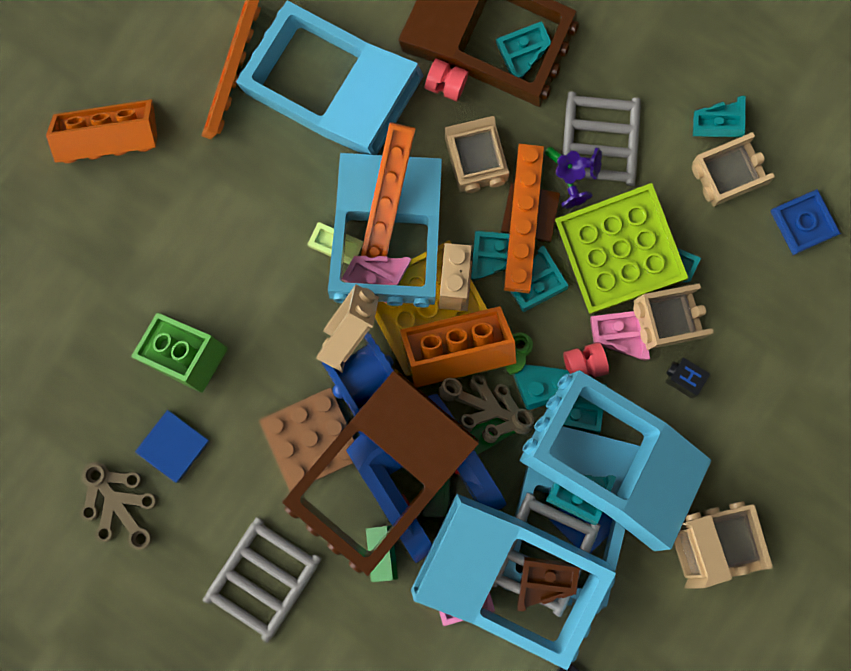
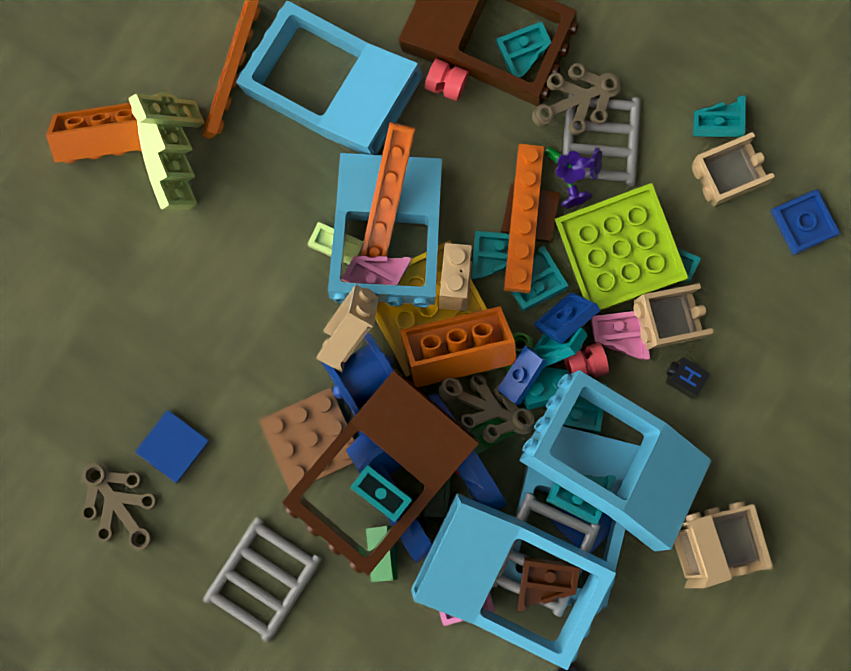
bright green slope [131,313,228,393] -> none
tan window [445,116,510,194] -> none
none -> yellowish green slope [128,92,205,210]
none -> teal brick [350,465,412,522]
none -> blue plate [497,346,548,405]
none -> dark tan plant [532,63,621,135]
none -> blue tile [533,292,601,344]
none -> teal wing [533,328,588,367]

